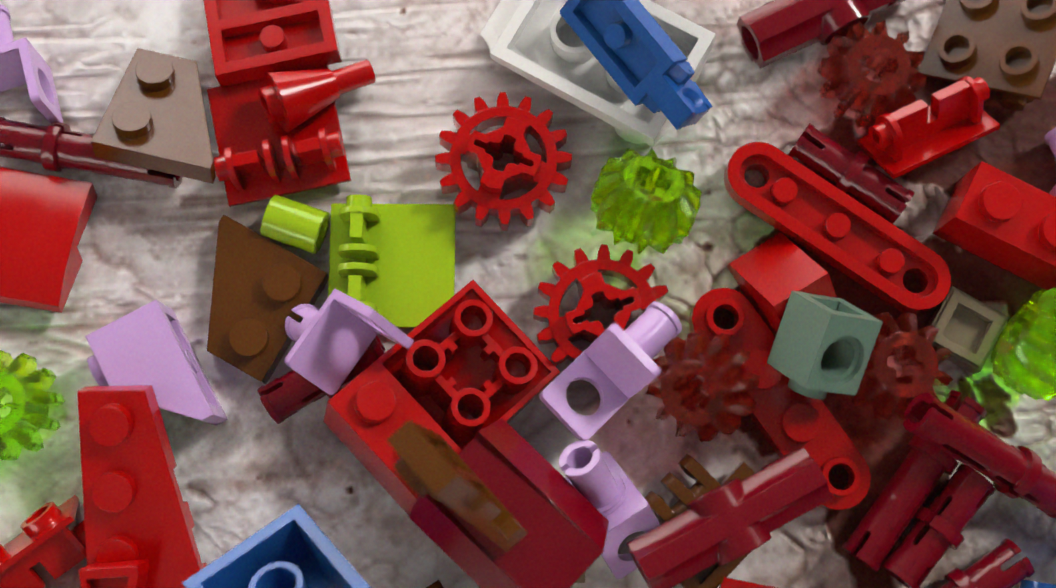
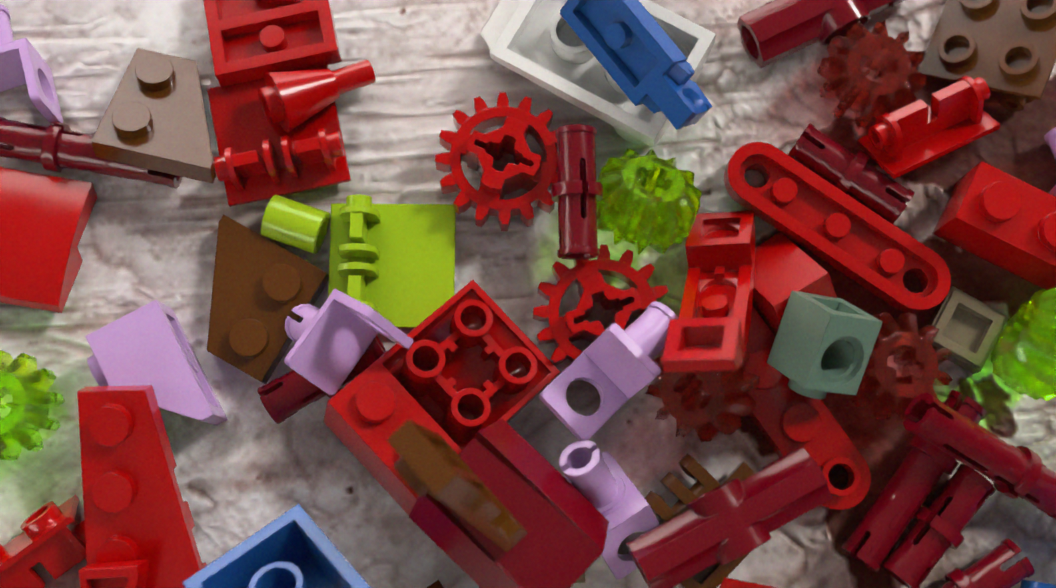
none -> dark red pin [551,124,603,260]
none -> red slope [662,210,755,372]

